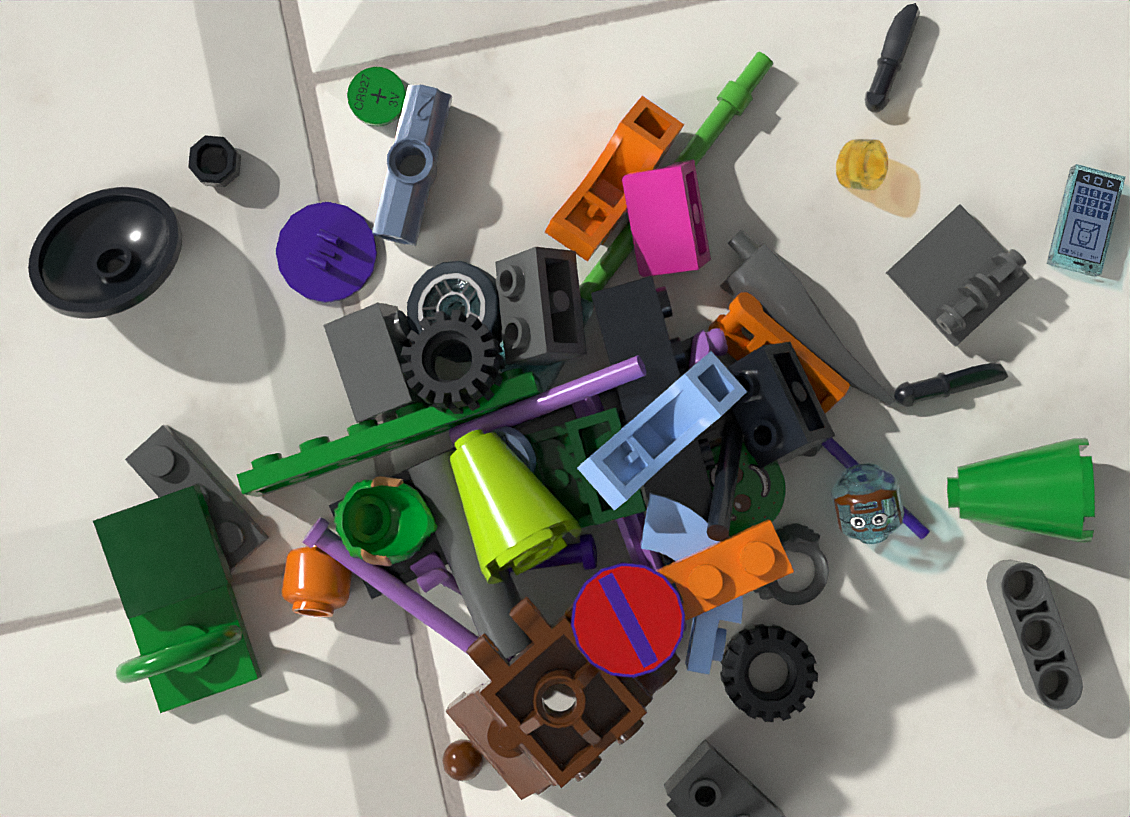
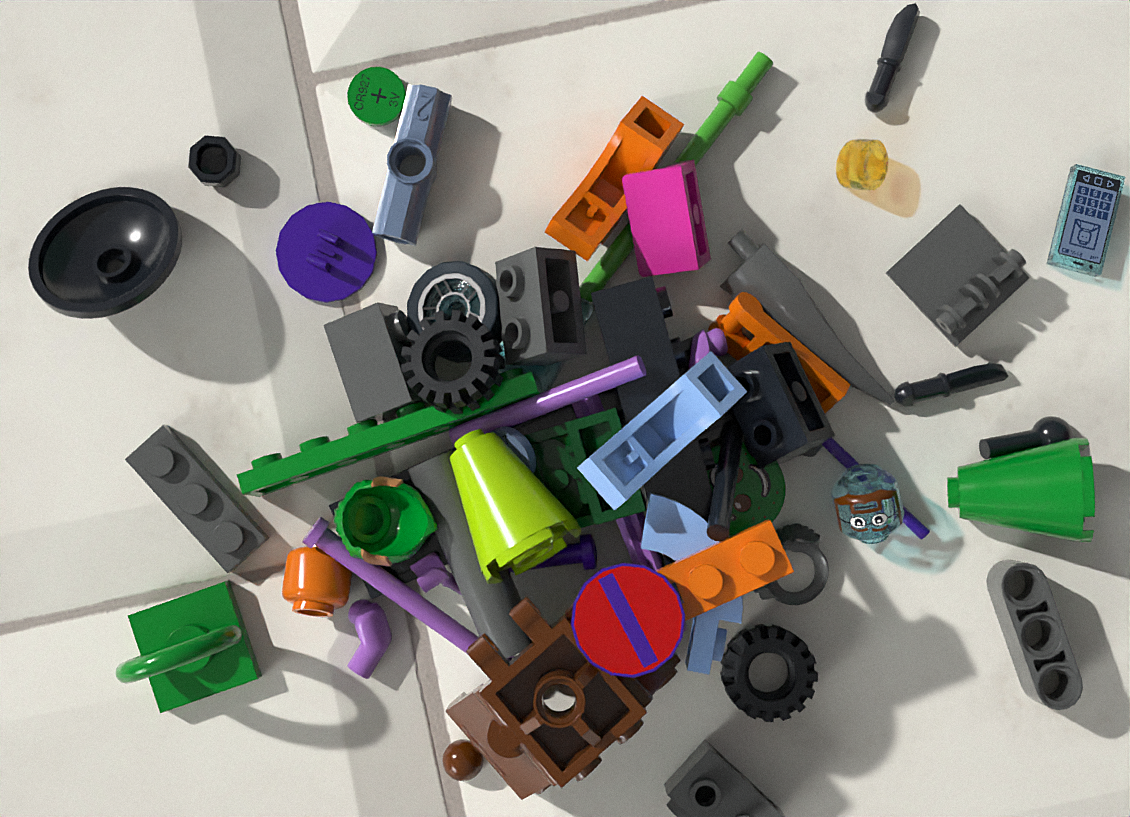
dark green slope [93,484,234,619] -> none
none -> medium lavender arm [347,599,392,679]
none -> black bar [979,416,1073,459]

